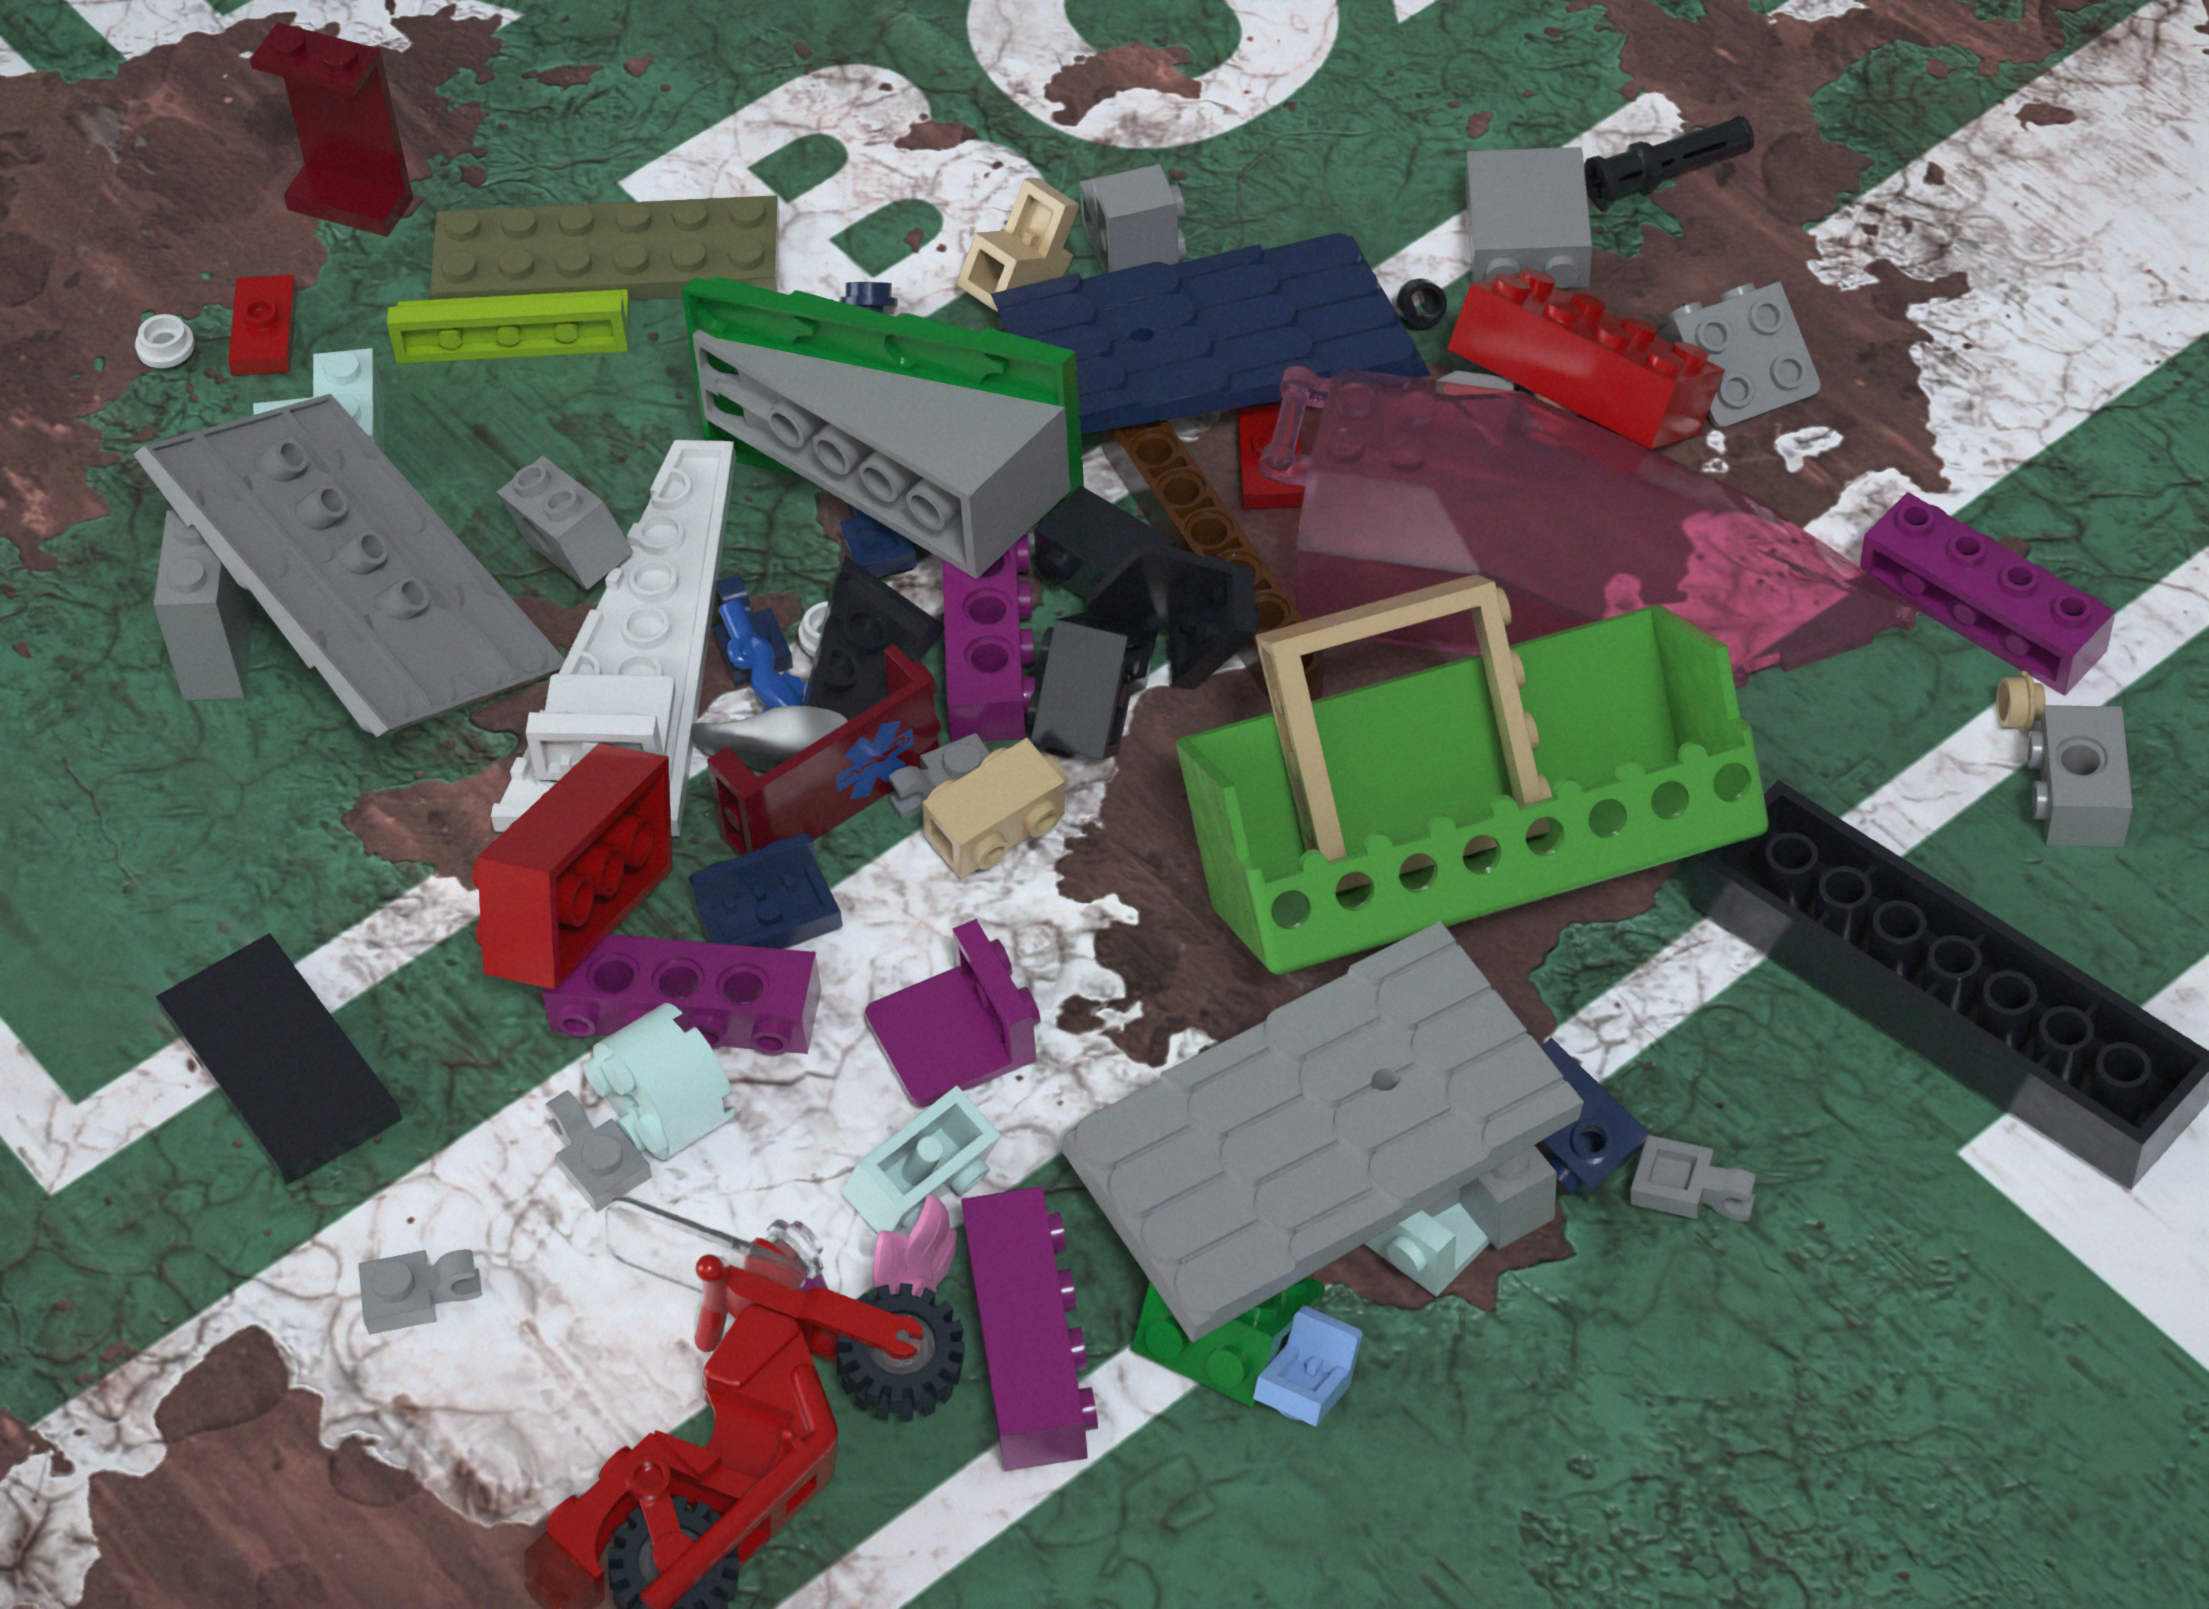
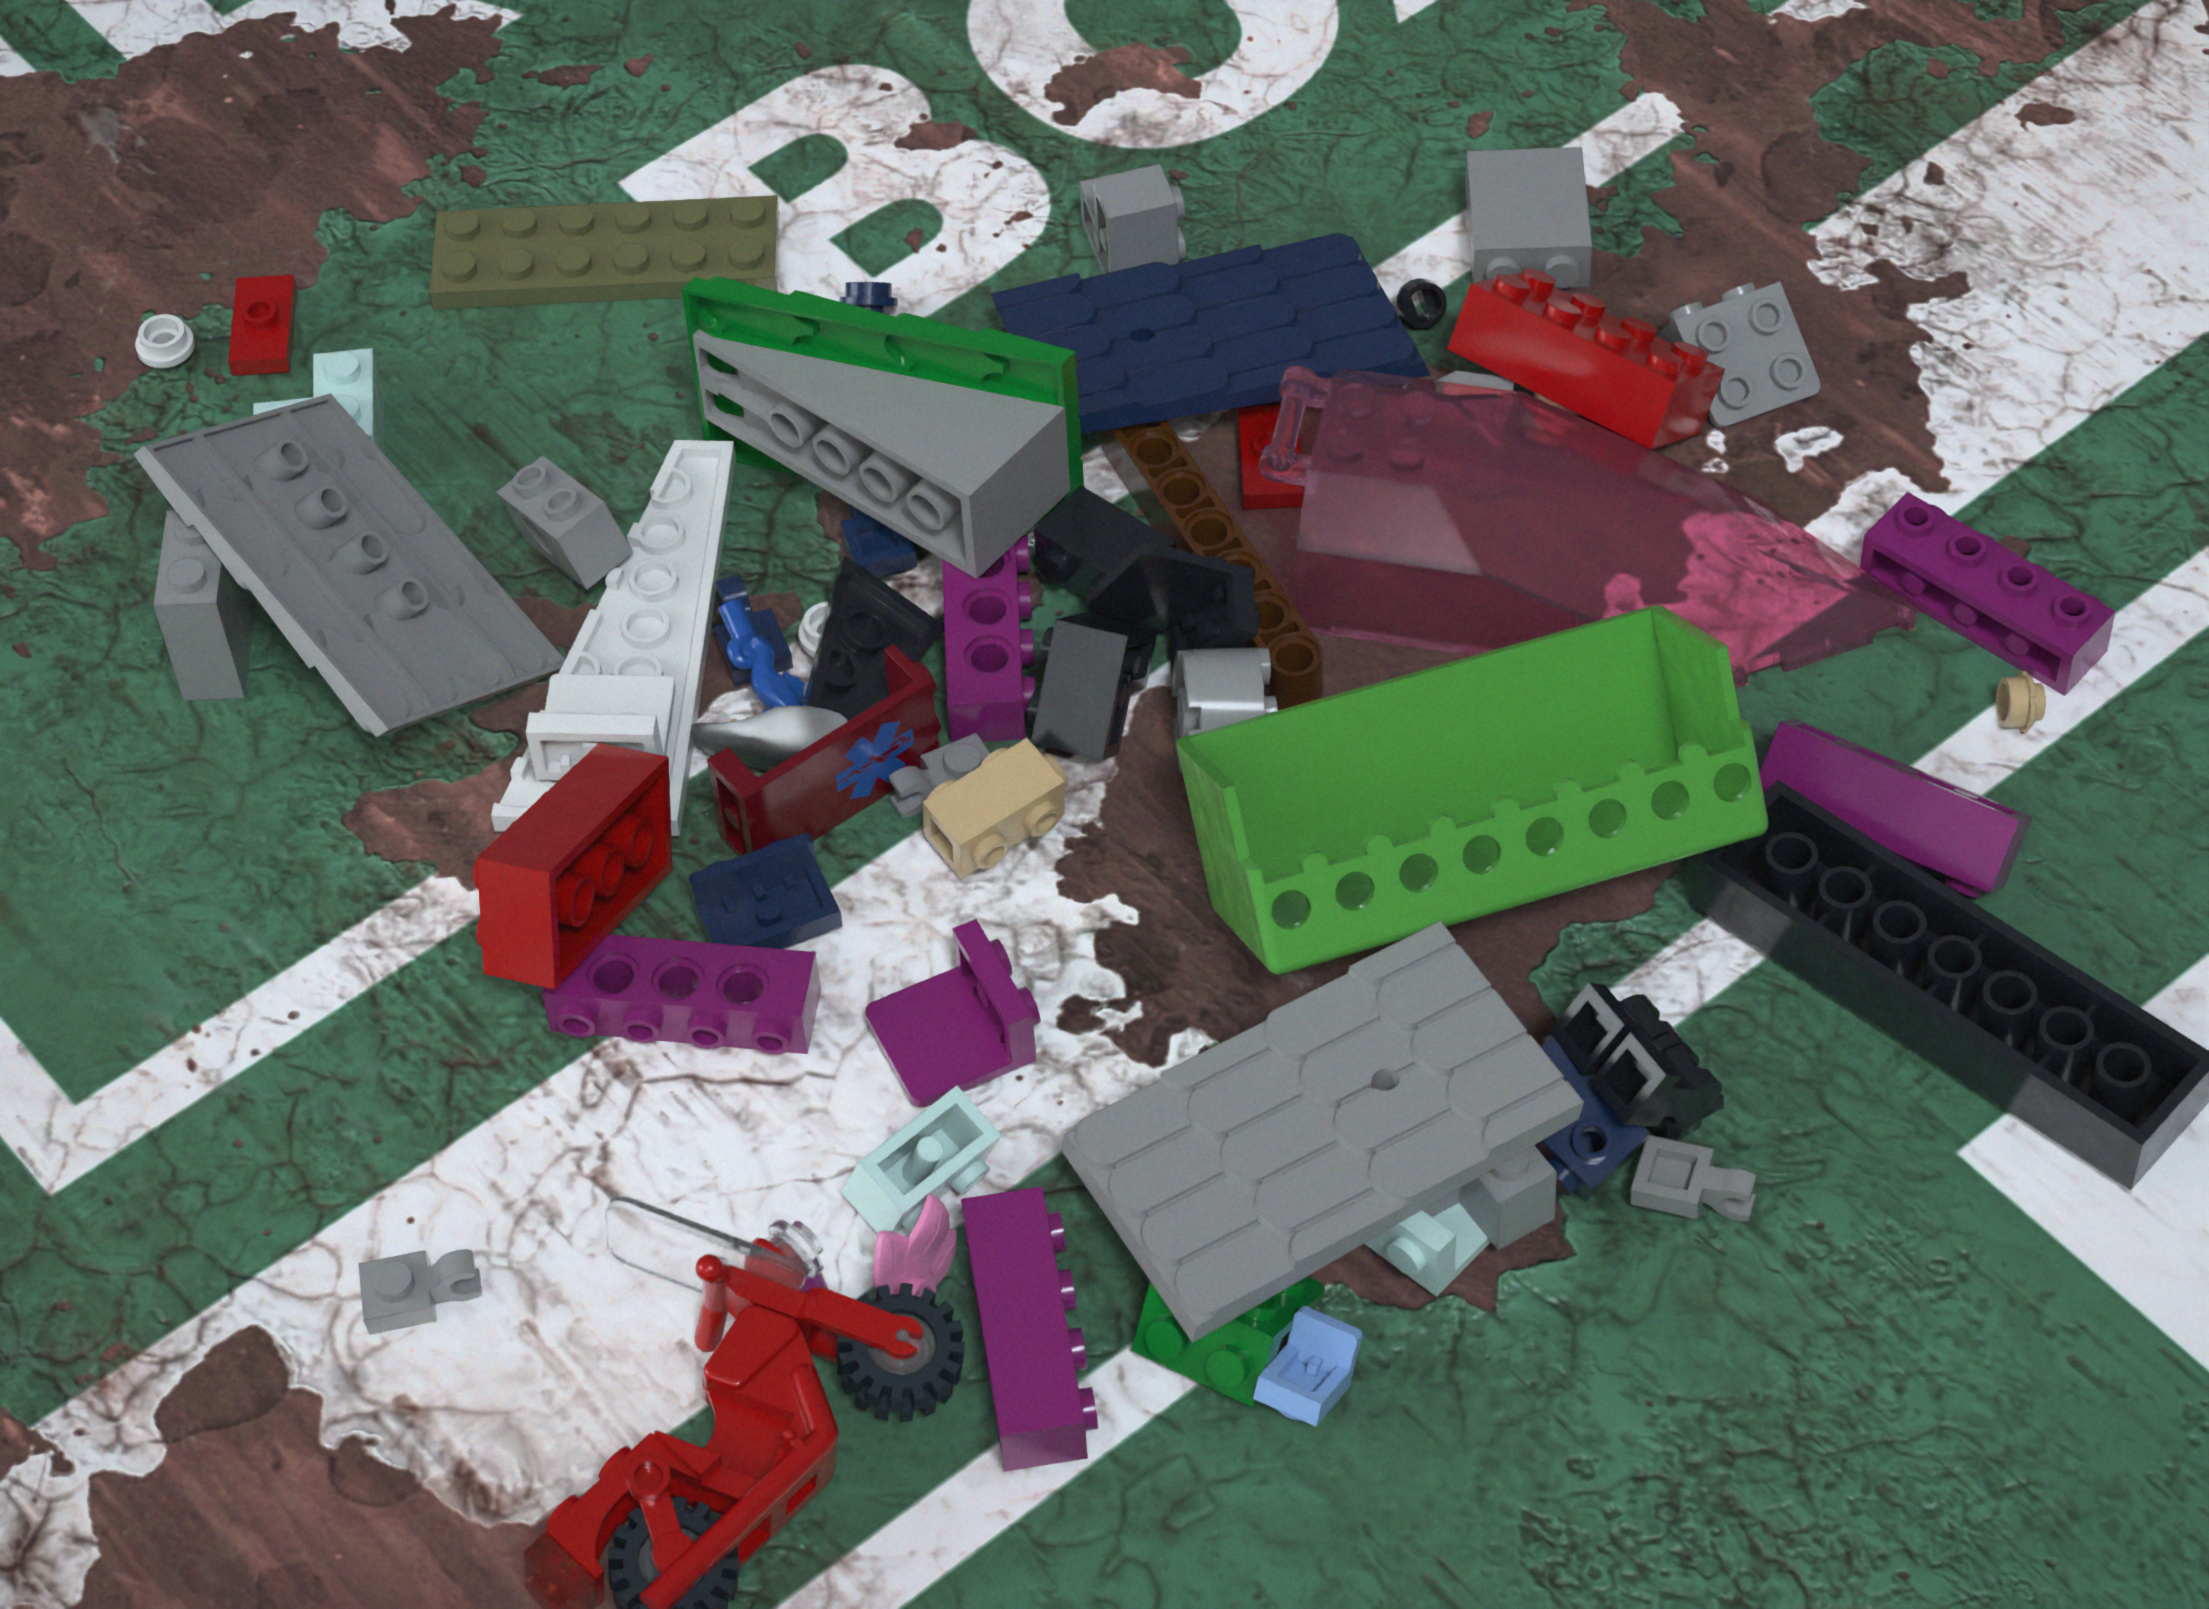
black tile [155,933,402,1185] -> none
dark red panel [250,22,413,237] -> none
lime fence [387,289,630,364] -> none
light grey plate [545,1090,652,1213] -> none
light aqua brick [583,1003,735,1160] -> none
tan brick [956,178,1080,312] -> none
tan window [1255,574,1552,893] -> none
black pin [1584,116,1754,207] -> none
light grey brick [2027,705,2133,847] -> none
none -> light grey brick [1172,647,1278,775]
none -> black hips [1548,982,1724,1141]
none -> magenta brick [1760,719,2032,898]

